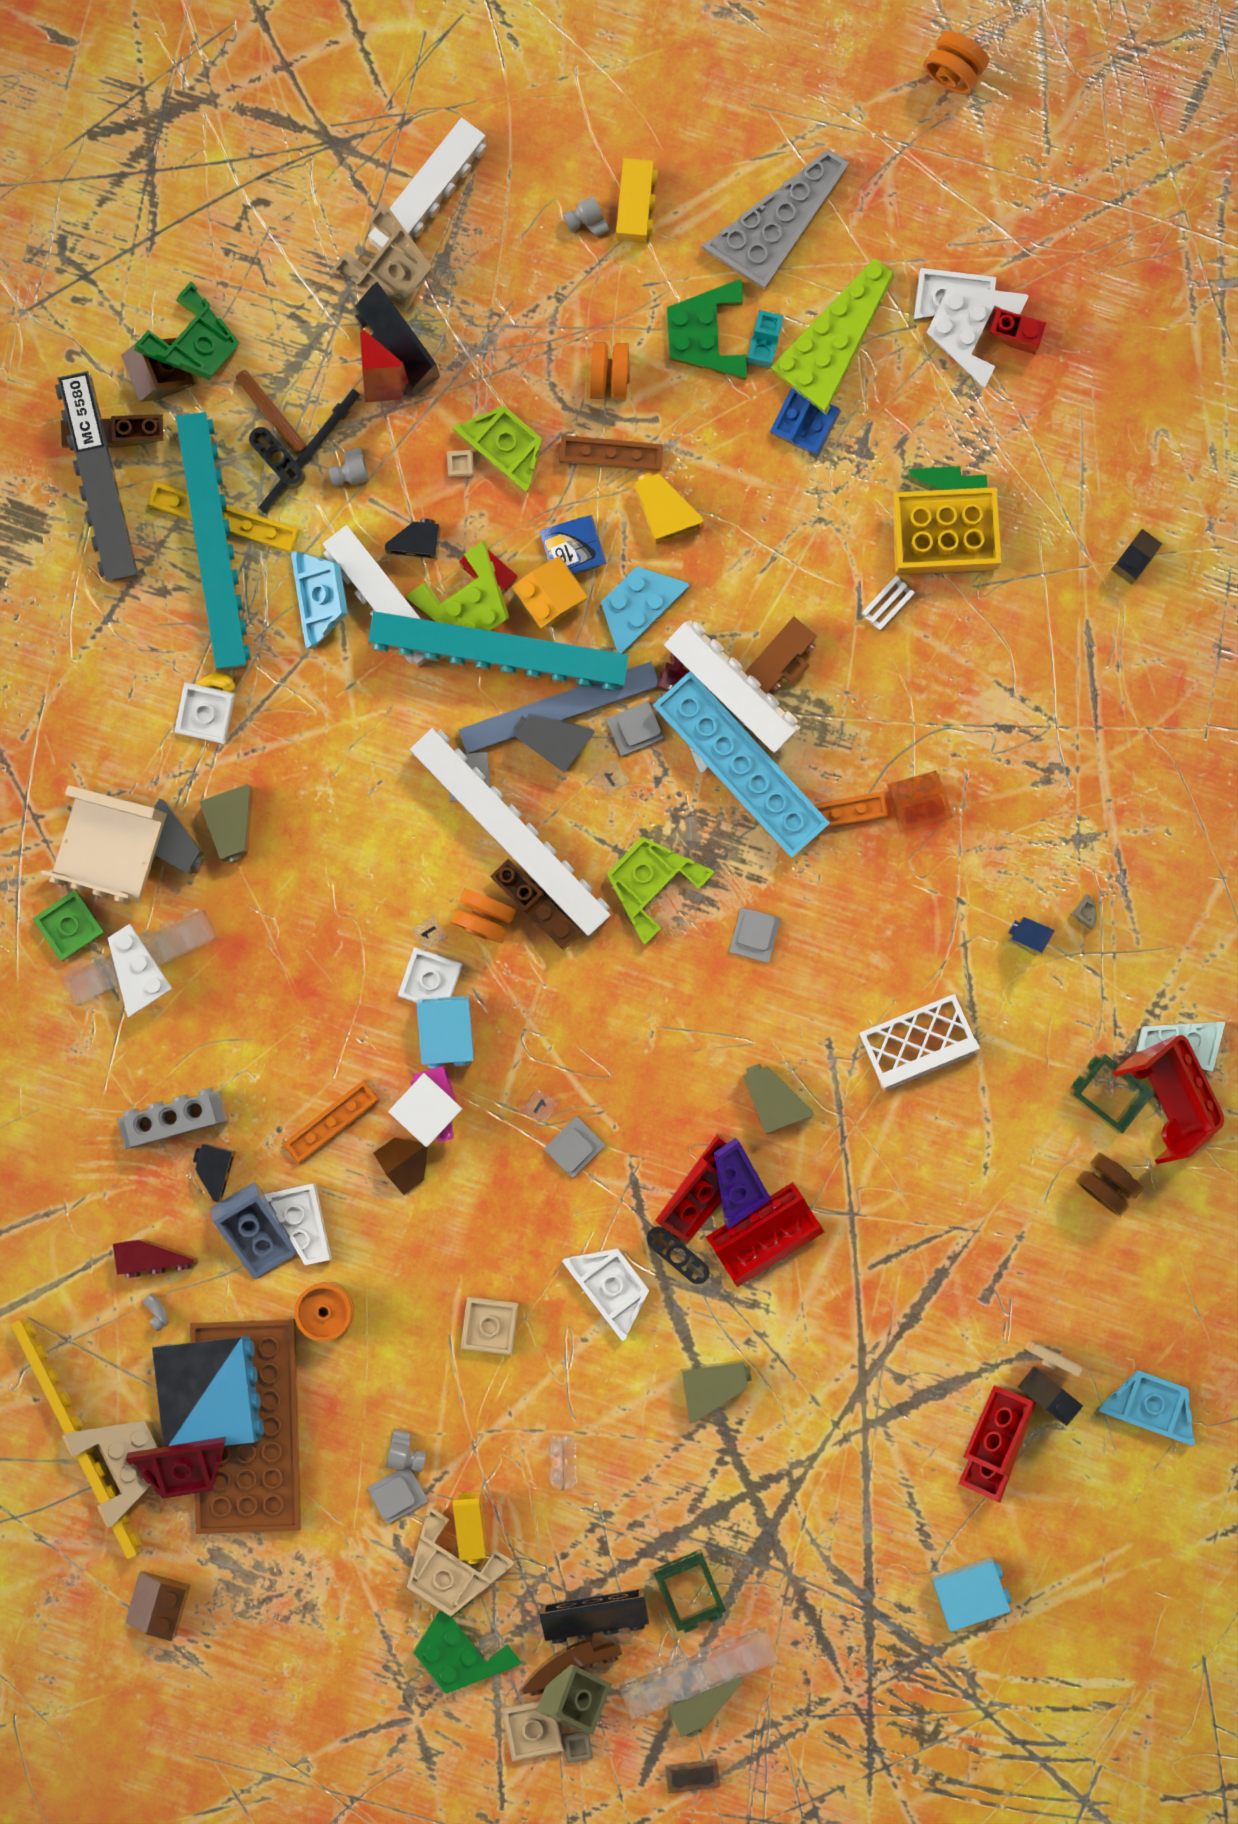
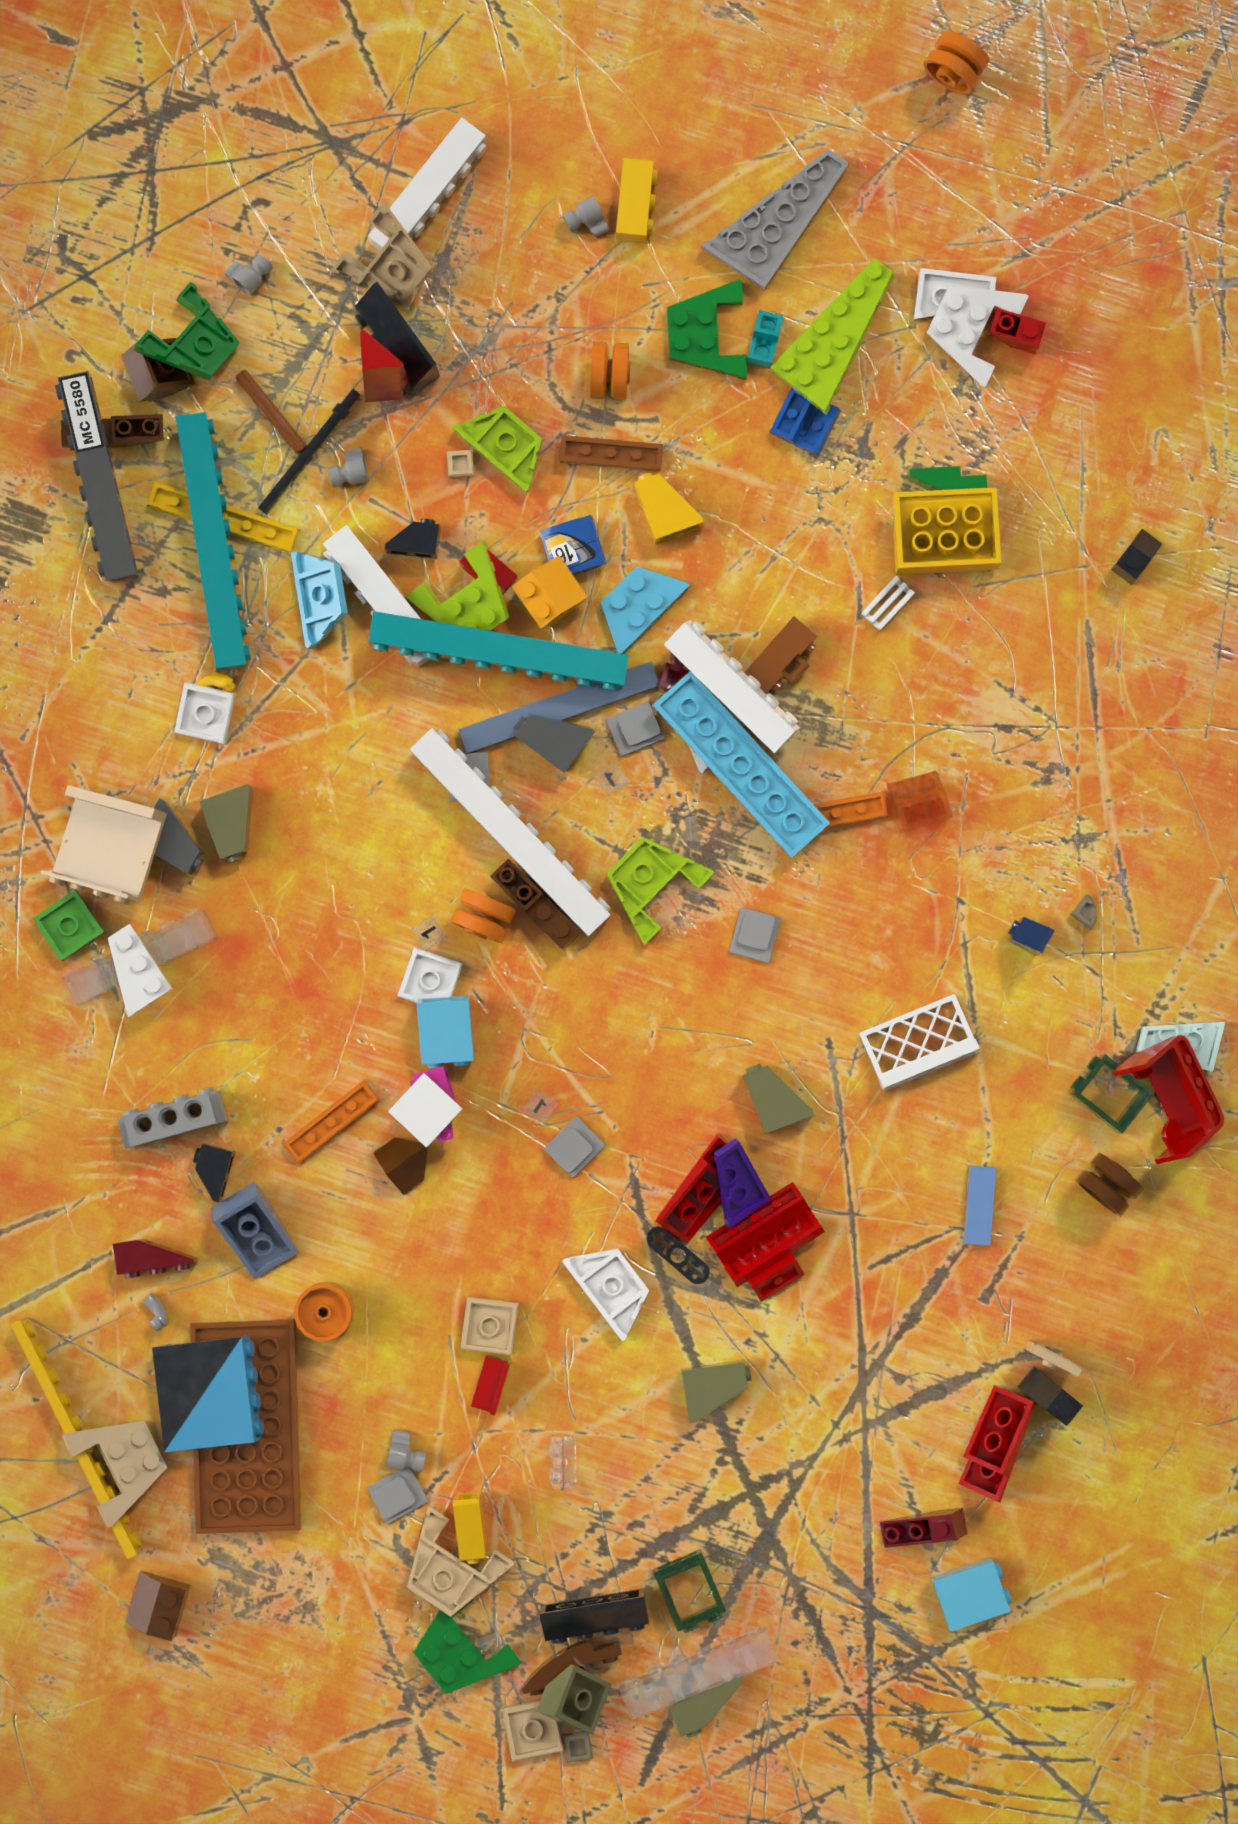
dark red wing [126,1437,226,1499] -> none
black beam [249,427,306,488] -> none
white wing [264,1183,332,1265] -> none
clear smoke plate [665,1758,720,1794] -> none
medium azure wing [1097,1370,1195,1446] -> none
none -> light grey piece [224,254,273,296]
none -> red panel [471,1355,511,1416]
none -> red panel [748,1253,805,1302]
none -> dark red slope [880,1508,968,1548]
none -> medium blue tile [964,1165,996,1246]

